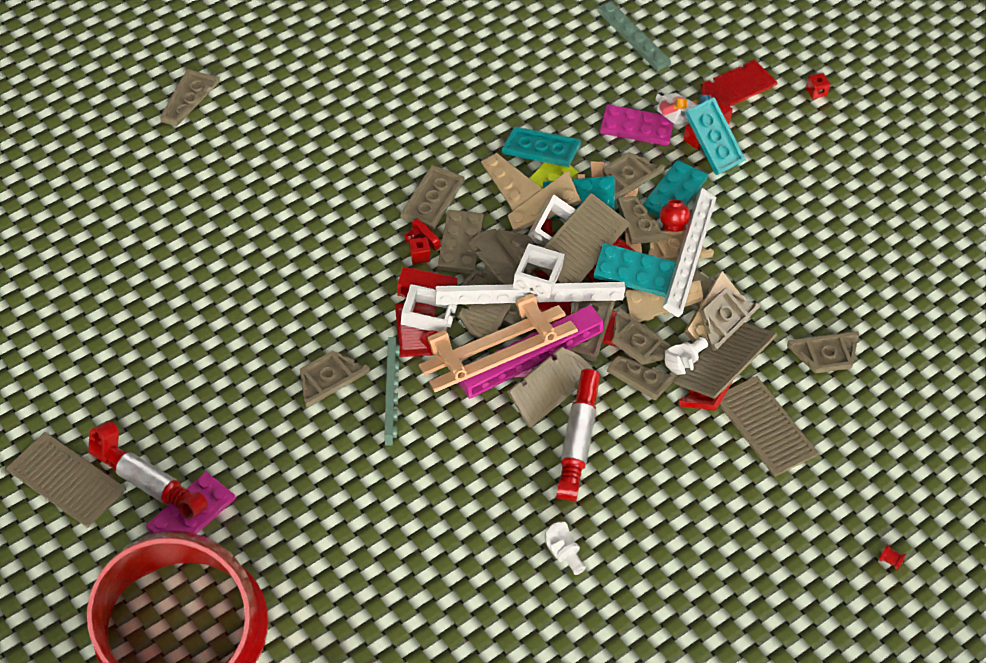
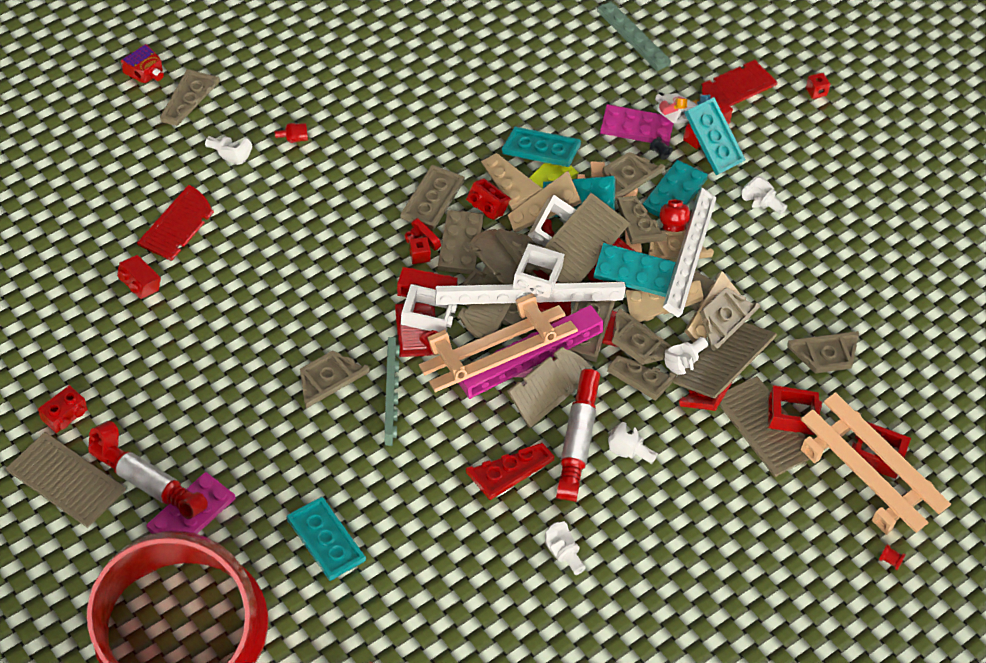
none -> red brick [38,385,88,434]
none -> red brick [117,255,161,299]
none -> red torso [121,44,164,83]
none -> red piece [137,185,214,261]
none -> white piece [205,136,252,165]
none -> red piece [275,123,308,143]
none -> teal plate [286,496,366,581]
none -> red brick [466,178,511,220]
none -> red wing [466,443,555,500]
none -> white piece [608,422,658,464]
none -> black bush [650,137,673,160]
none -> white piece [741,176,787,215]
none -> red window [768,385,823,435]
none -> light nougat fence [801,392,951,535]
none -> red window [852,421,911,479]

